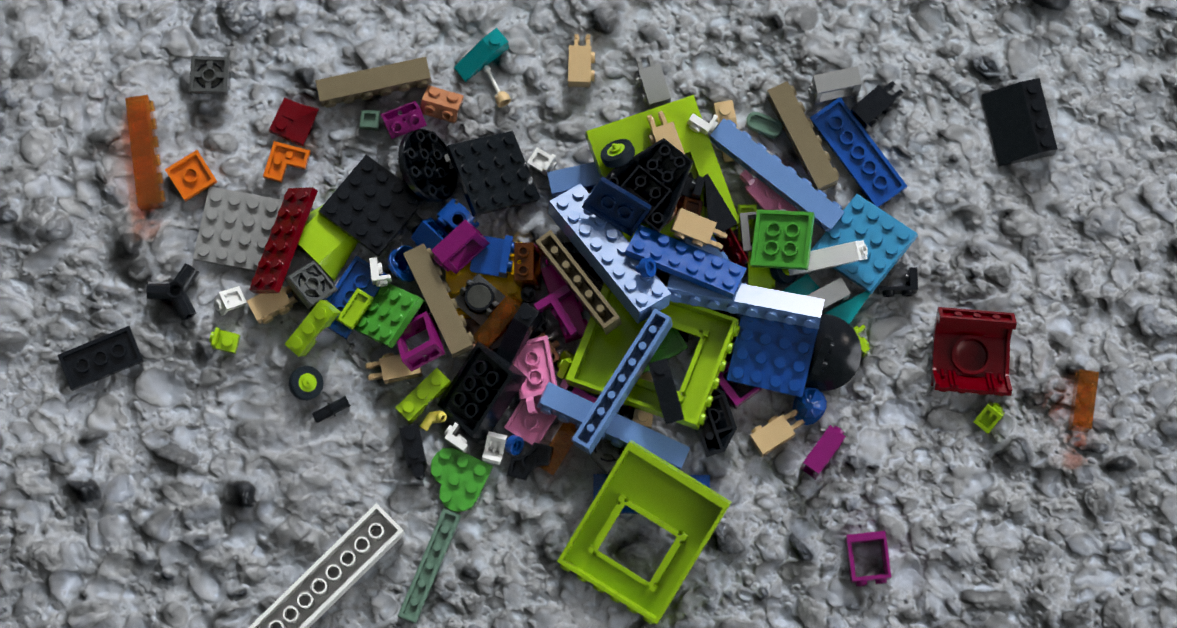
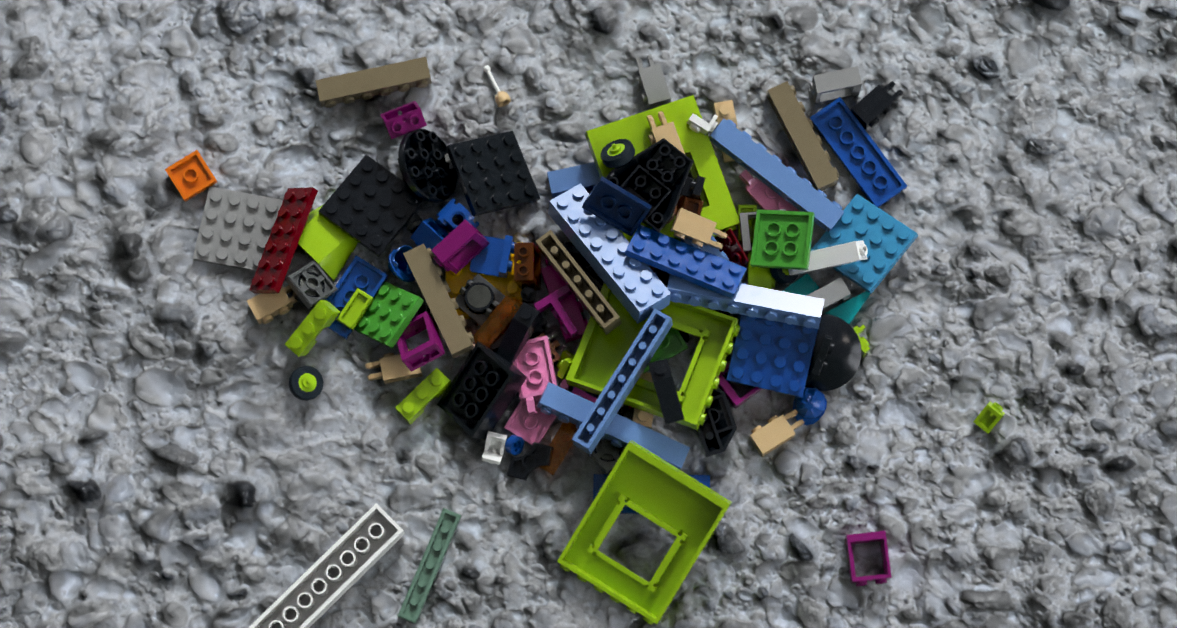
black plate [58,326,144,391] -> none
clear orange brick [125,95,166,211] -> none
black piece [146,263,200,321] -> none
dark grey piece [189,56,231,95] -> none
lime bracket [209,327,241,354] -> none
white bracket [214,286,247,316] -> none
orange plate [263,141,311,183] -> none
dark red plate [269,97,319,147] -> none
black axle [312,396,350,423] -> none
sand green tile [359,110,380,131] -> none
white bracket [369,257,392,287] -> none
black hinge [399,423,428,480] -> none
light yellow arm [419,410,447,432] -> none
nougat bracket [420,85,464,123] -> none
bright green plate [431,448,493,513] -> none
white bracket [444,422,469,453] -> none
teal slope [454,27,509,82] -> none
white bracket [527,147,557,176] -> none
tan hinge [568,34,595,87] -> none
blue tile [636,257,656,278] -> none
black slope [703,174,737,237] -> none
sand green tile [746,112,783,138] -> none
magenta window [800,425,846,480] -> none
black bracket [878,267,918,297] -> none
dark red panel [931,307,1017,397] -> none
black slope [981,78,1058,166] -> none
clear orange brick [1068,369,1099,433] -> none

